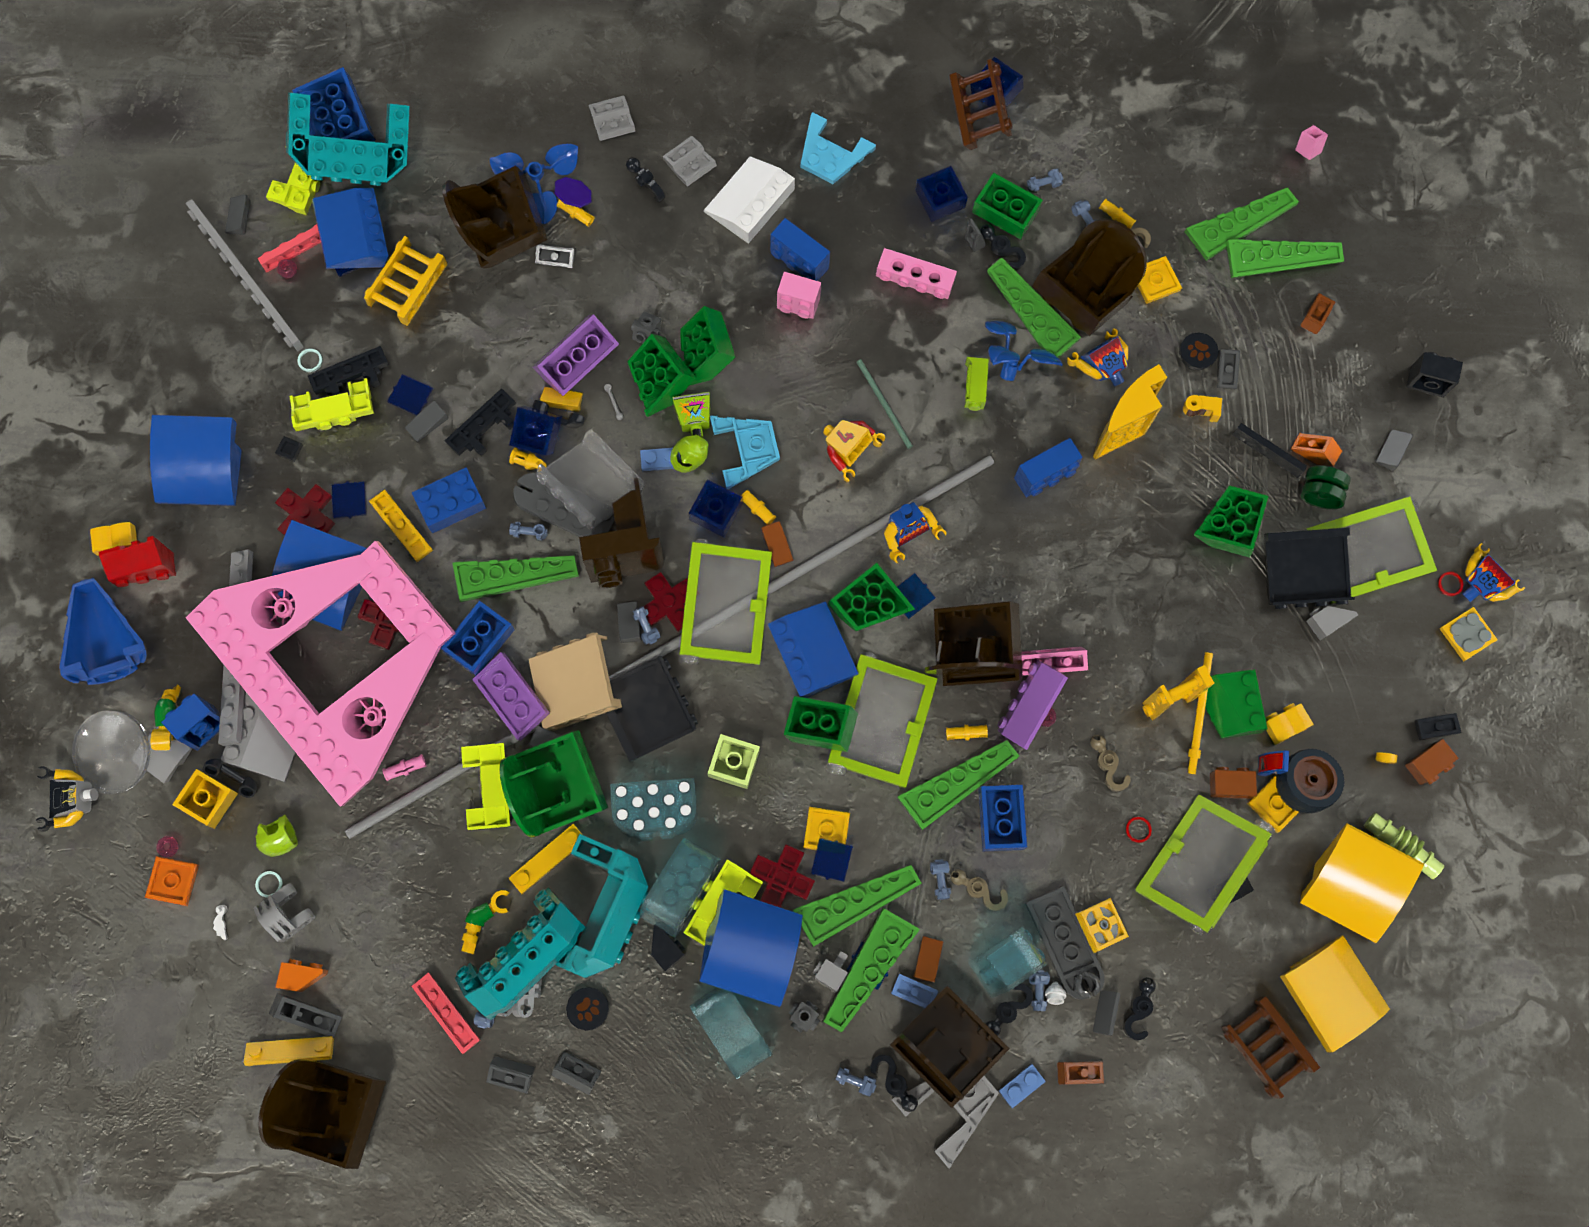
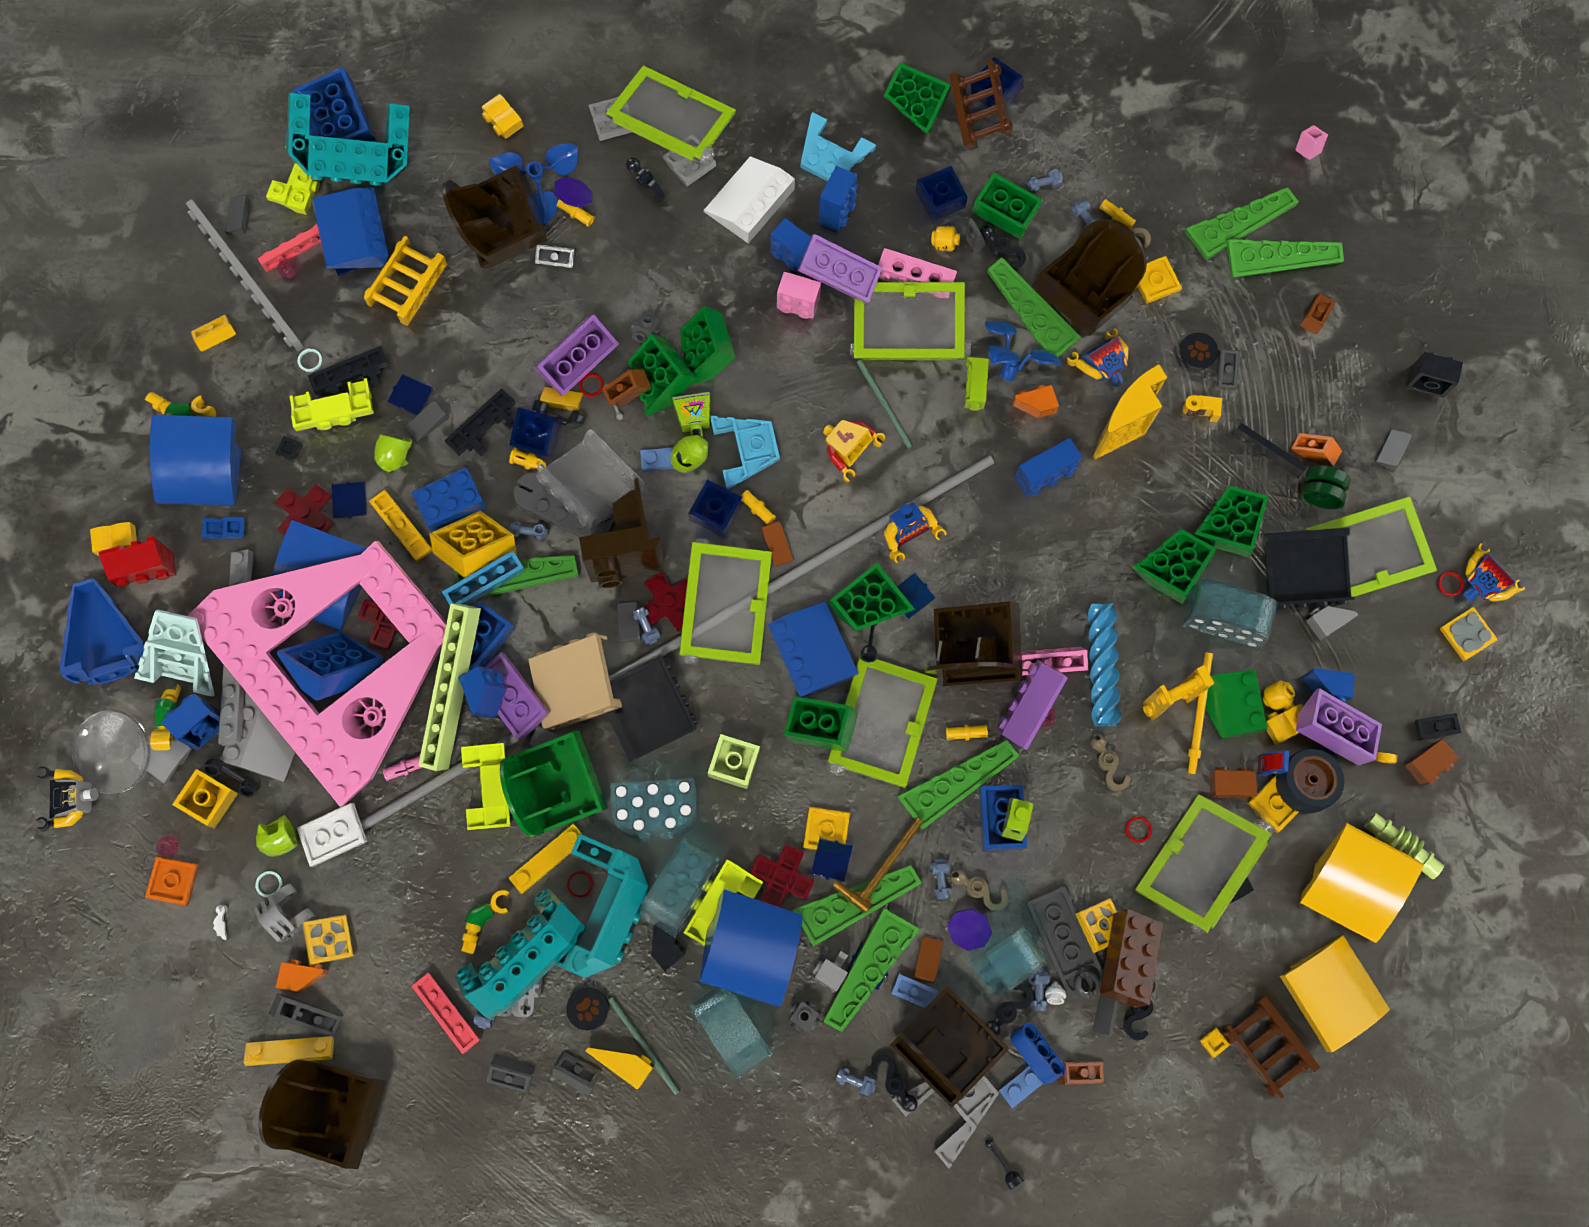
none -> light aqua wedge [134,609,215,697]
none -> yellow piece [145,392,216,417]
none -> yellow slope [191,315,236,351]
none -> blue slope [202,517,245,540]
none -> blue slope [277,631,383,700]
none -> white tile [297,803,367,867]
none -> yellow piece [302,915,354,965]
none -> lime piece [374,434,412,472]
none -> yellowish green brick [418,604,481,771]
none -> yellow slope [429,511,517,578]
none -> dark azure brick [442,551,525,605]
none -> blue slope [459,666,506,718]
none -> yellow brick [481,94,524,139]
none -> red piece [567,871,593,898]
none -> red piece [579,373,604,397]
none -> yellow slope [586,1048,654,1090]
none -> dark orange brick [602,370,651,406]
none -> door [605,65,736,166]
none -> sand green axle [608,997,680,1095]
none -> medium lavender plate [798,234,882,304]
none -> blue brick [818,166,859,233]
none -> pearl gold bar [832,817,923,913]
none -> clear door [850,282,971,360]
none -> black hinge [860,624,877,663]
none -> green wedge [884,63,951,135]
none -> yellow head [931,226,960,252]
none -> dark purple piece [947,908,992,951]
none -> black hinge [985,1139,1024,1190]
none -> lime torso [1001,798,1034,841]
none -> blue beam [1010,1023,1066,1084]
none -> orange slope [1012,385,1059,418]
none -> dark azure piece [1088,603,1121,727]
none -> reddish brown brick [1100,909,1163,1008]
none -> green wedge [1133,529,1216,604]
none -> clear light blue brick [1182,579,1278,649]
none -> yellow tile [1199,1027,1230,1058]
none -> yellow head [1263,680,1295,710]
none -> medium lavender slope [1296,688,1382,766]
none -> blue slope [1301,668,1355,703]

